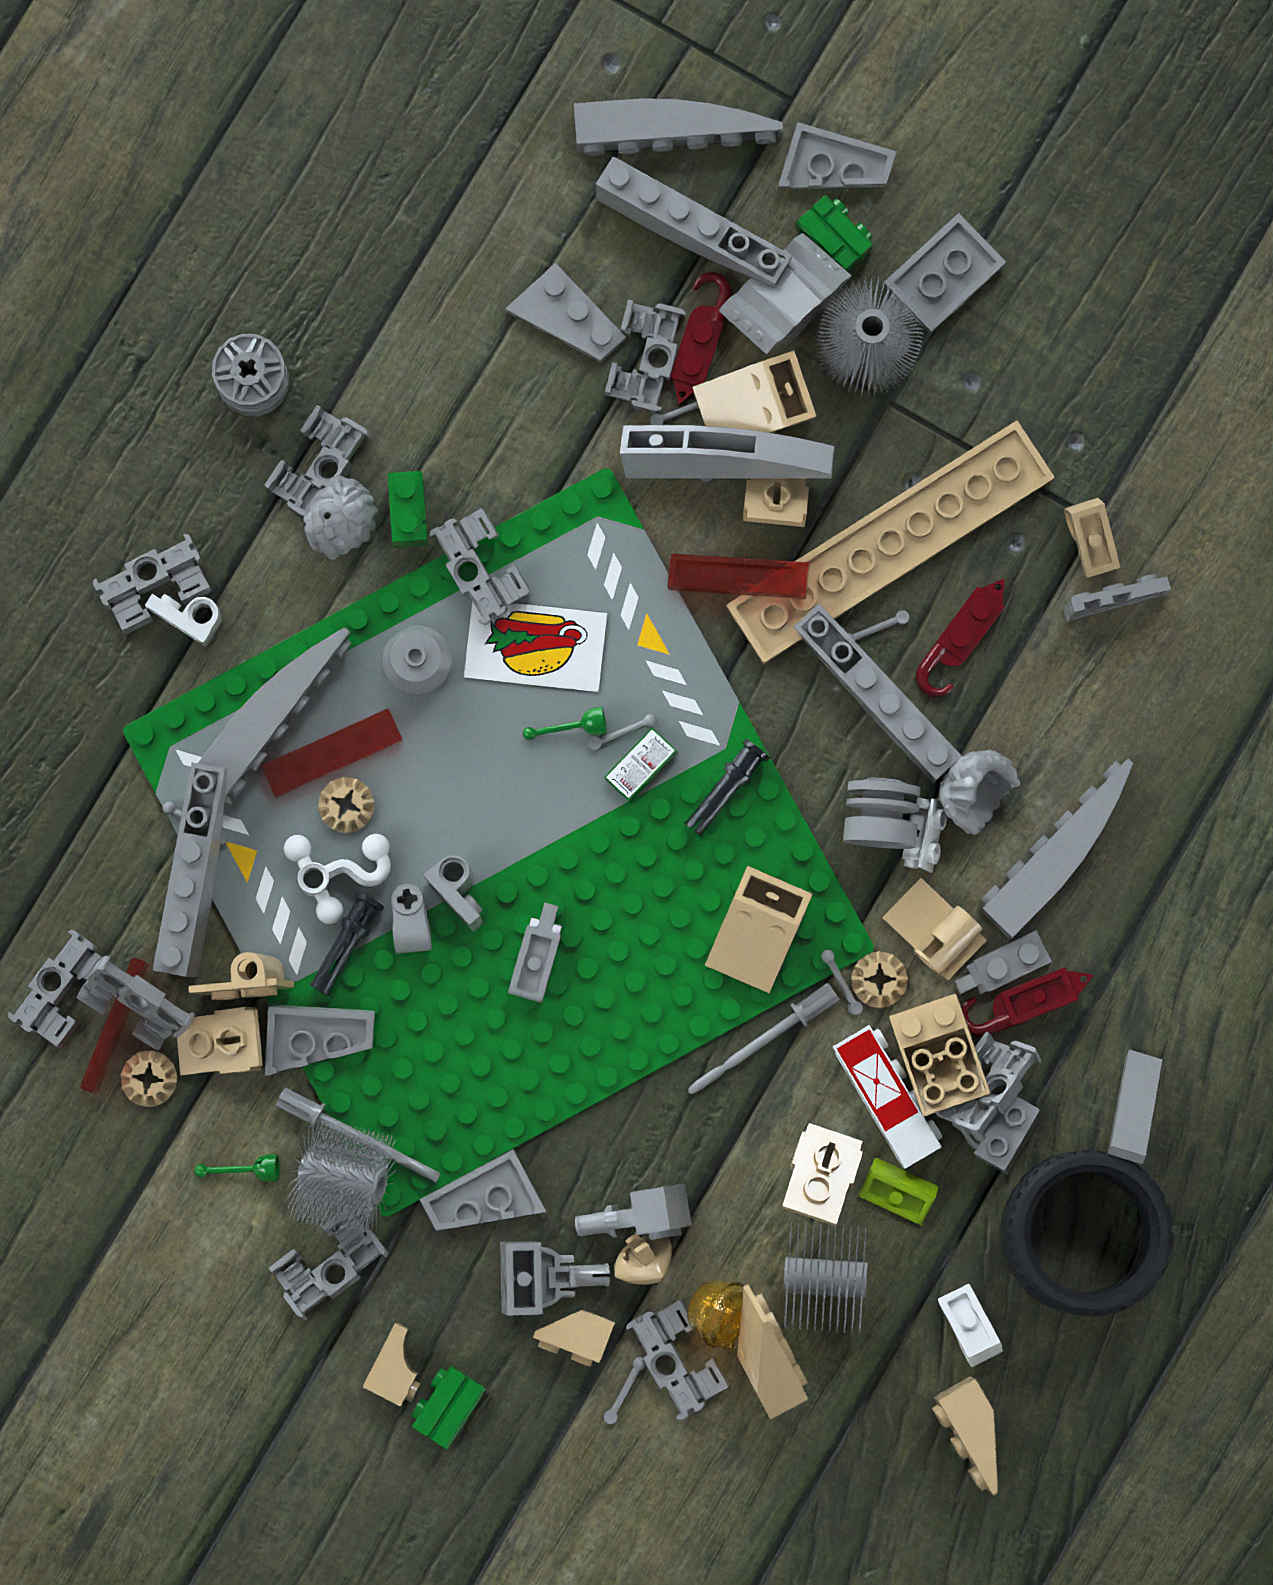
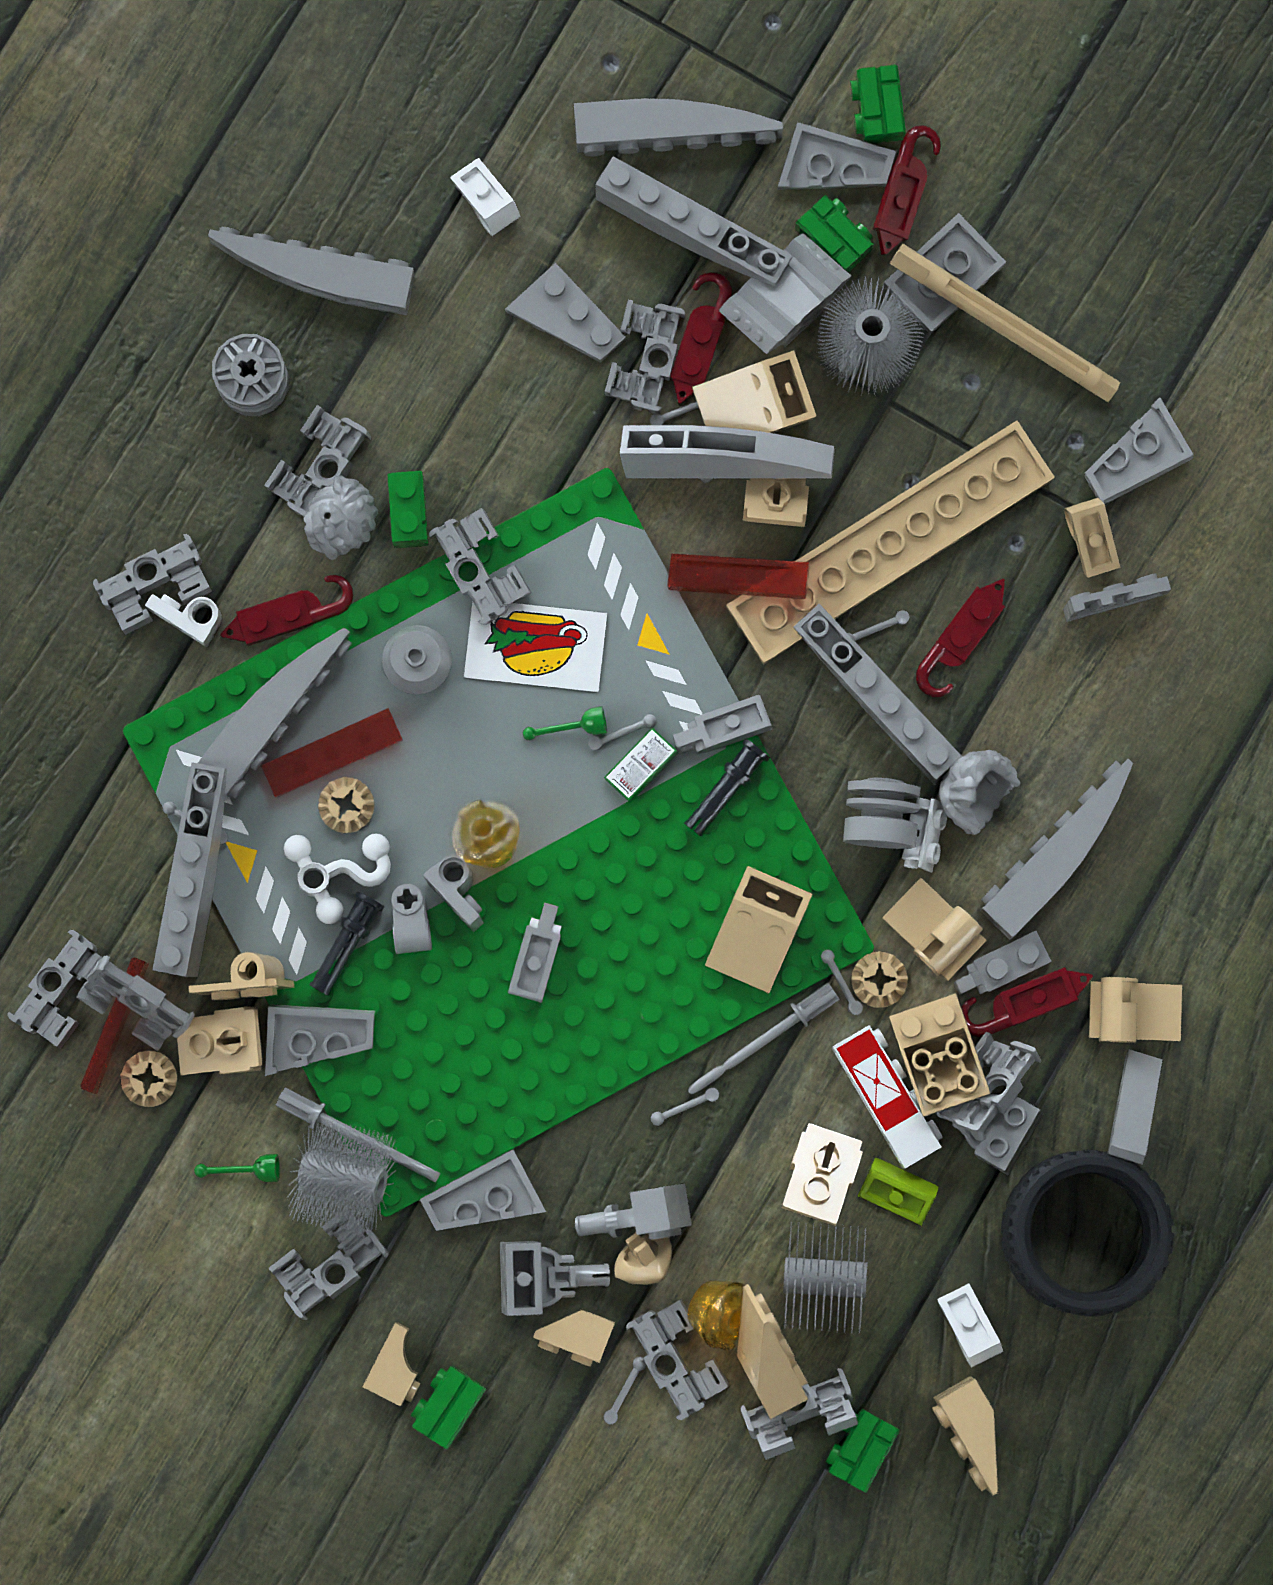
none -> light grey slope [208,227,415,315]
none -> dark red plate [220,575,354,646]
none -> white plate [451,158,520,236]
none -> clear yellow cone [452,800,520,868]
none -> light grey hinge [651,1088,719,1126]
none -> light grey hinge [673,695,772,754]
none -> light grey piece [741,1368,858,1460]
none -> green brick [825,1408,900,1493]
none -> green brick [850,65,906,144]
none -> dark red plate [873,125,941,255]
none -> tan piece [890,243,1120,402]
none -> light grey wing [1085,398,1194,504]
none -> tan piece [1089,977,1182,1043]

